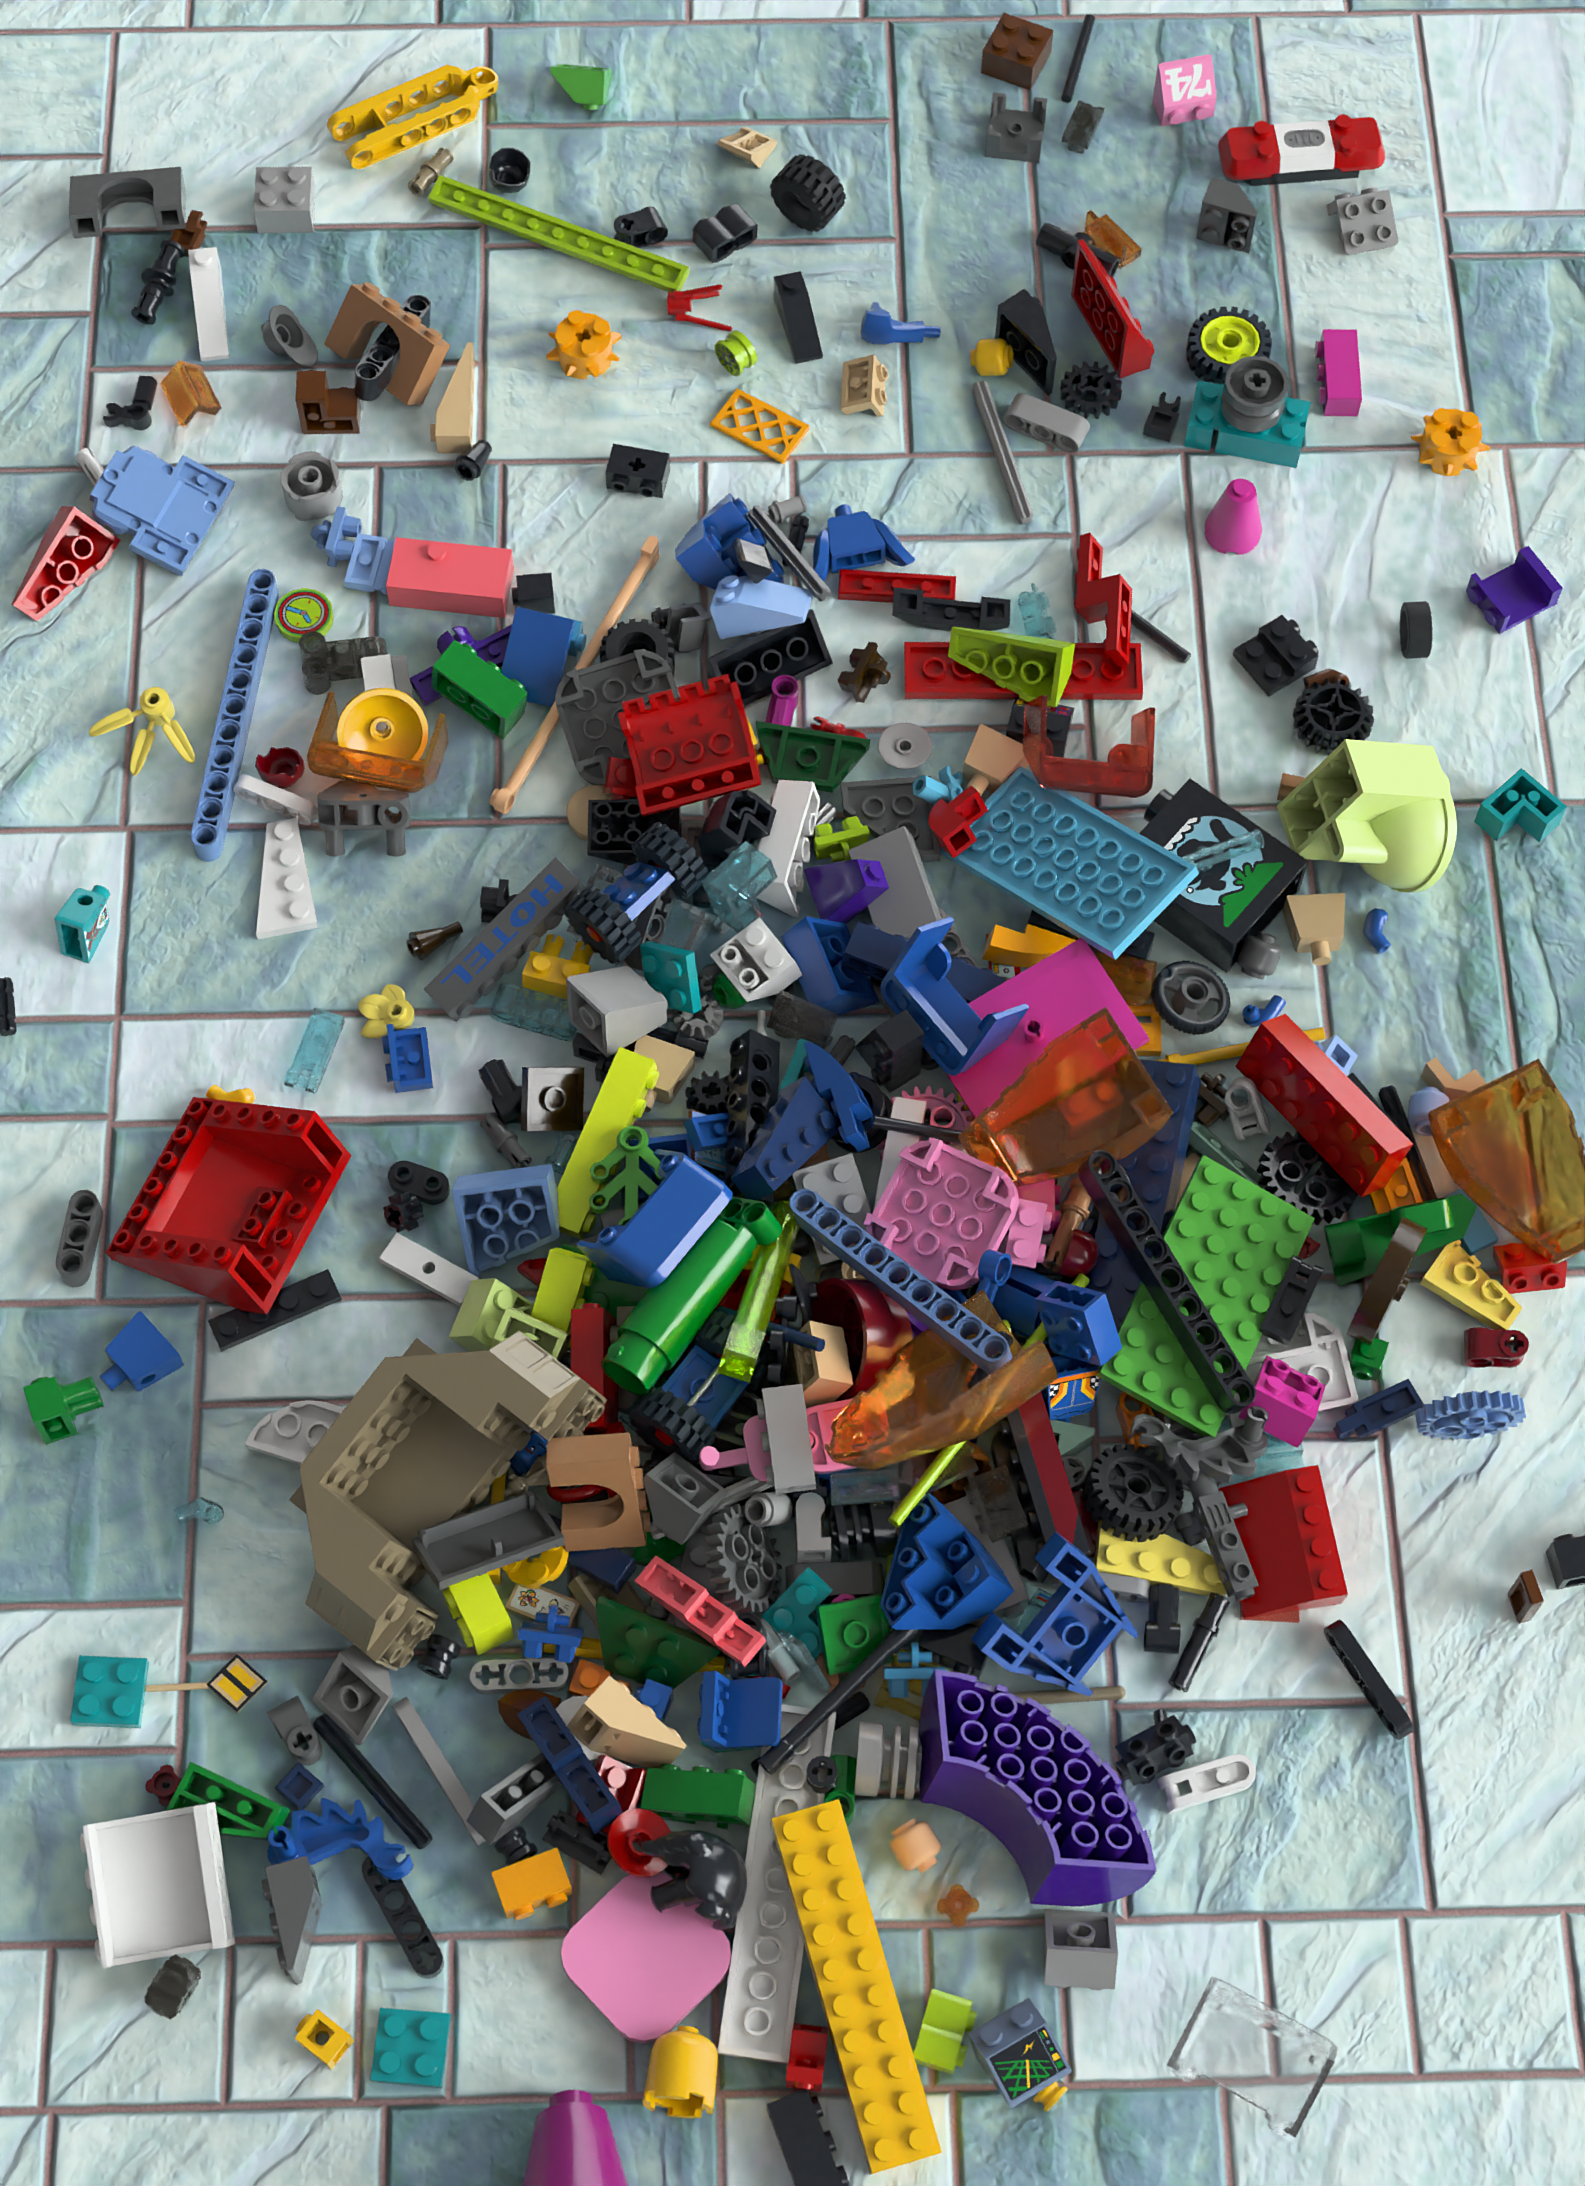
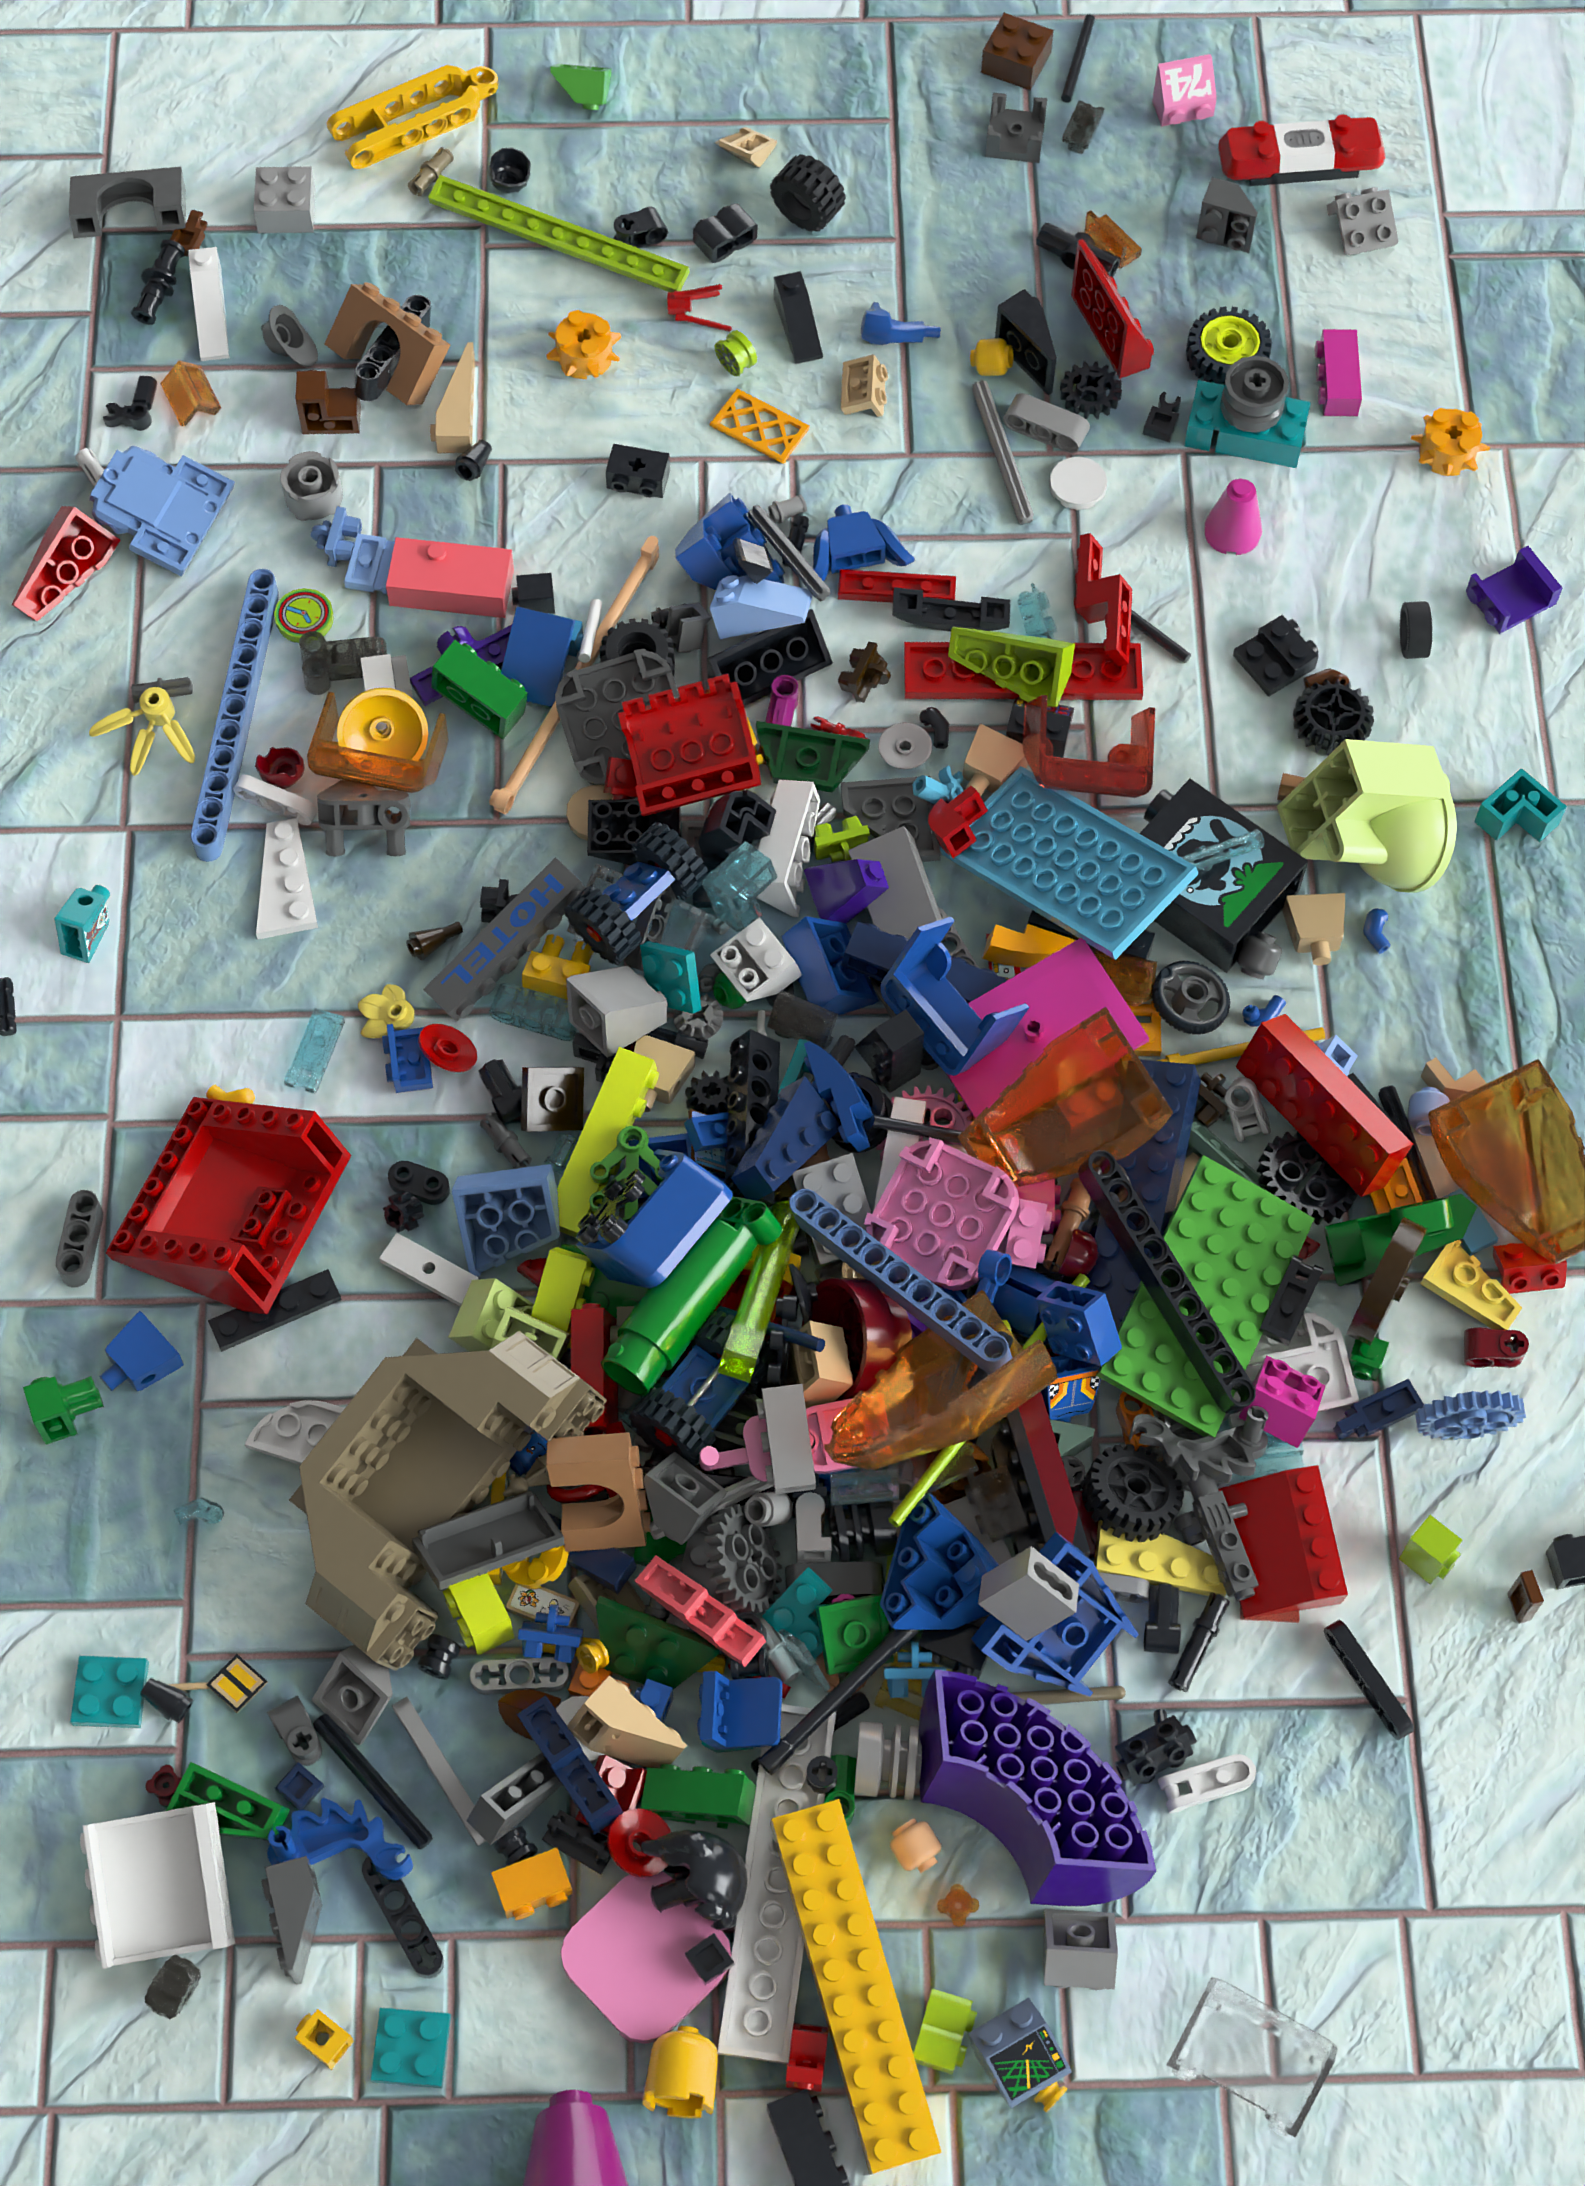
none -> dark grey axle [131,677,193,703]
none -> black cone [140,1677,194,1723]
none -> red dish [418,1024,477,1072]
none -> black plant [576,1169,646,1246]
none -> yellow bush [577,1638,609,1674]
none -> white bar [579,599,602,663]
none -> black plate [685,1933,734,1985]
none -> black arm [919,707,950,749]
none -> light grey piece [978,1546,1079,1641]
none -> white tile [1049,457,1107,510]
none -> lime brick [1399,1514,1463,1585]

